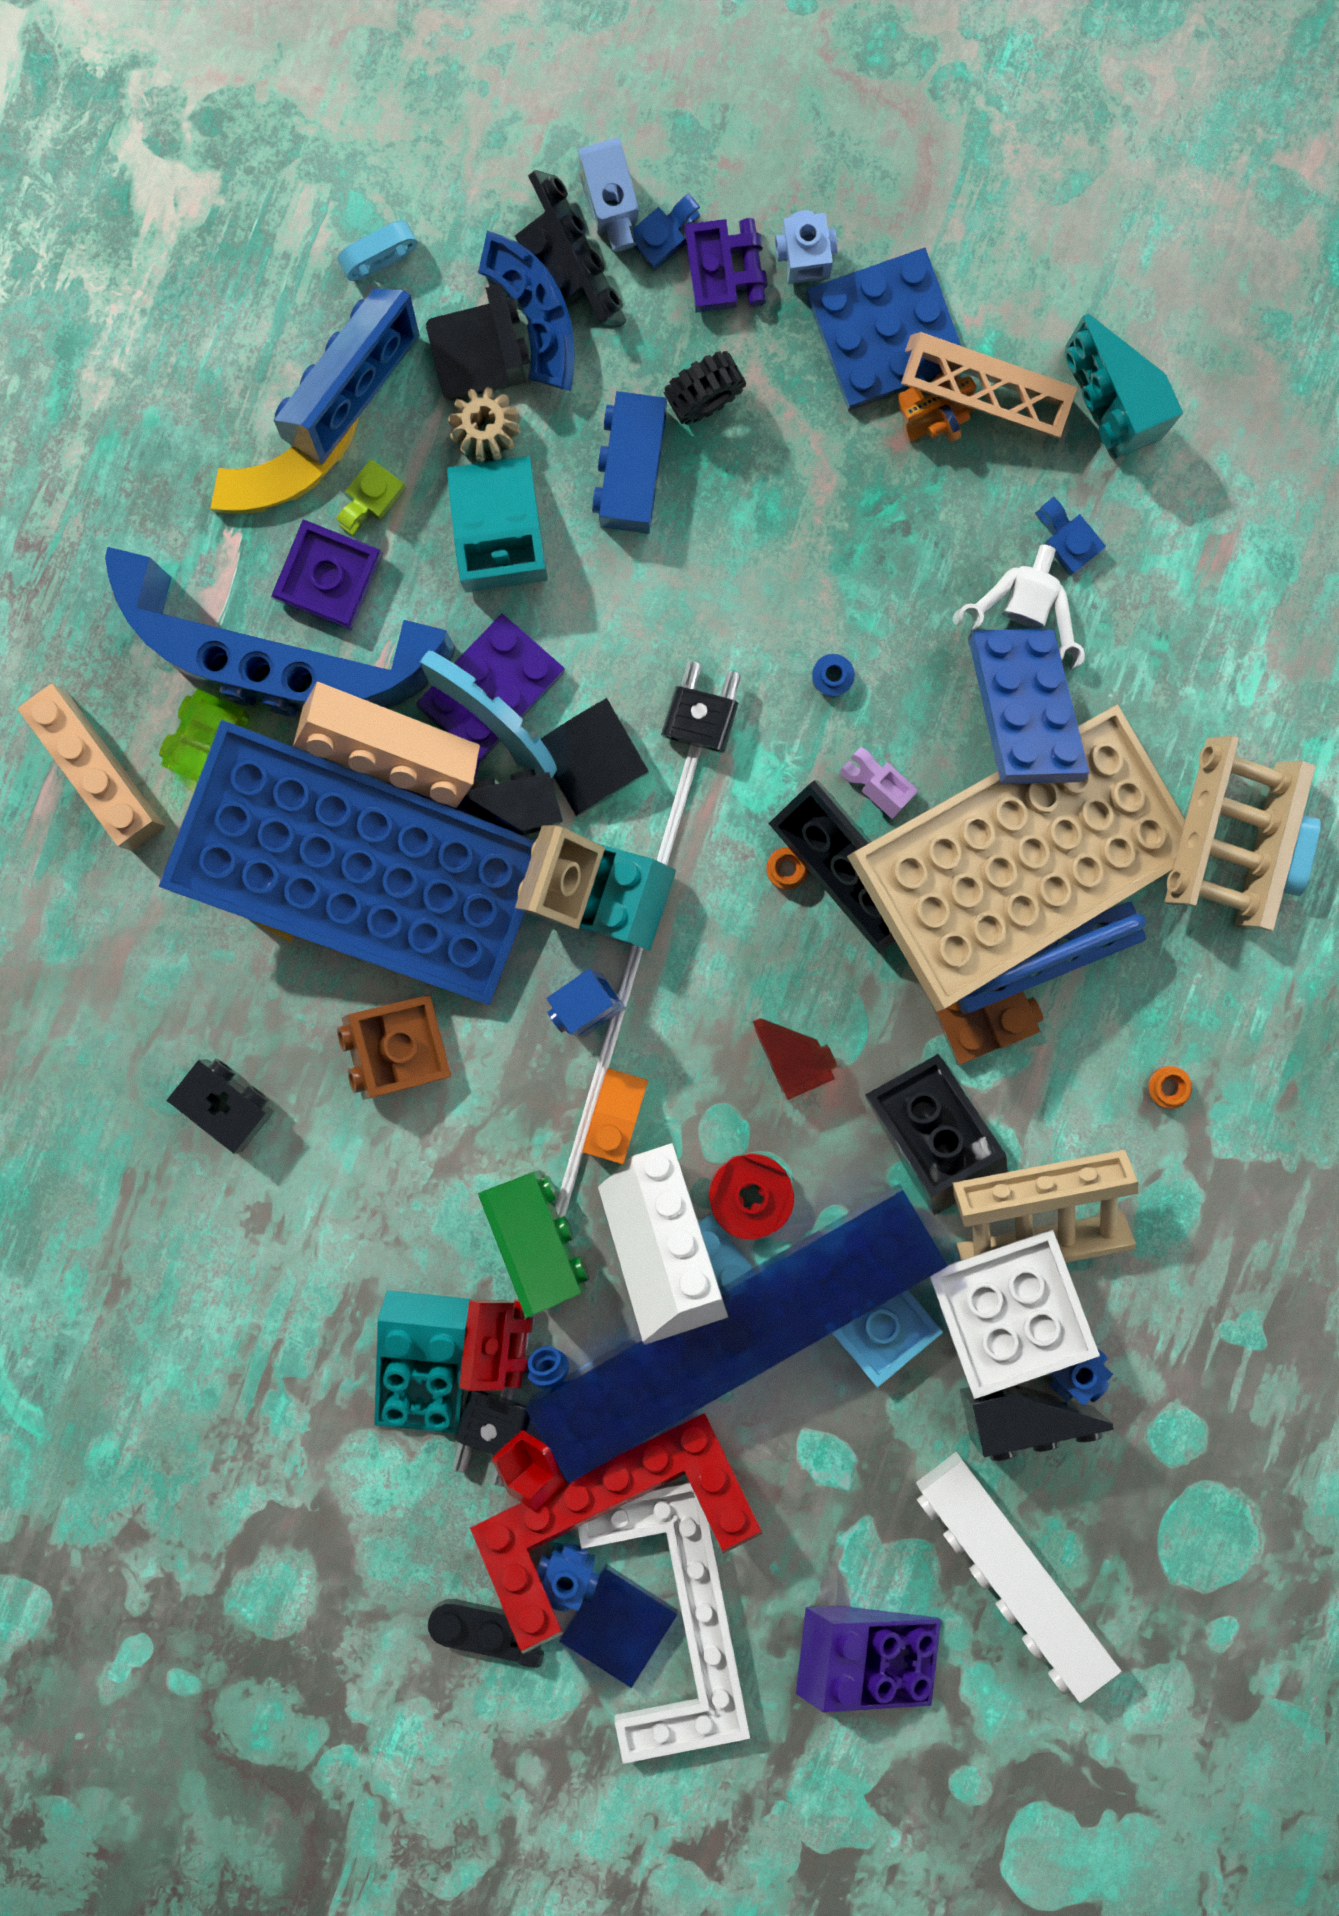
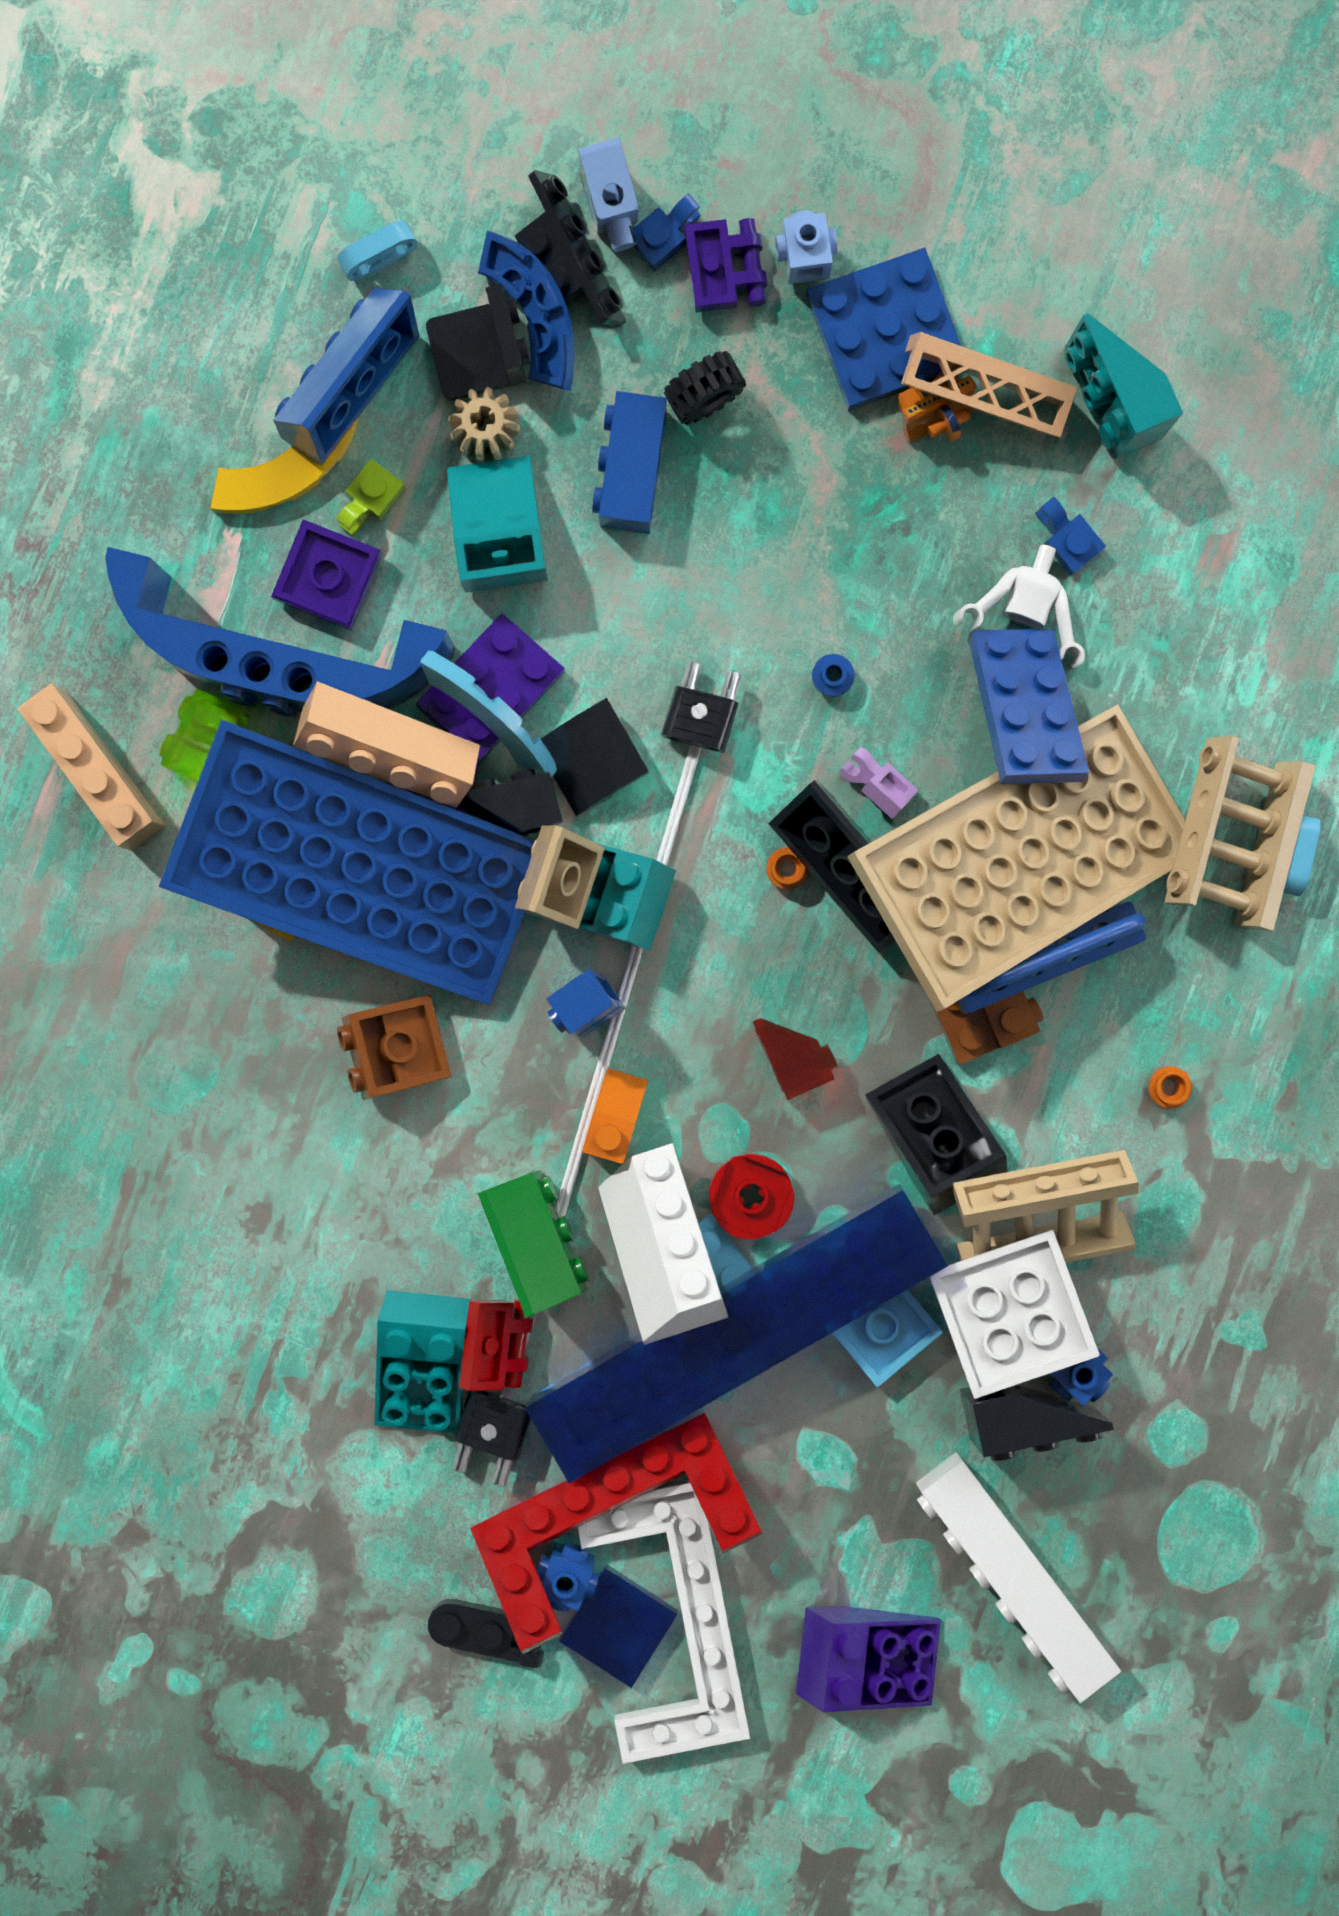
black brick [166,1058,274,1154] -> none
red panel [492,1430,566,1511] -> none
blue plate [526,1346,569,1389] -> none

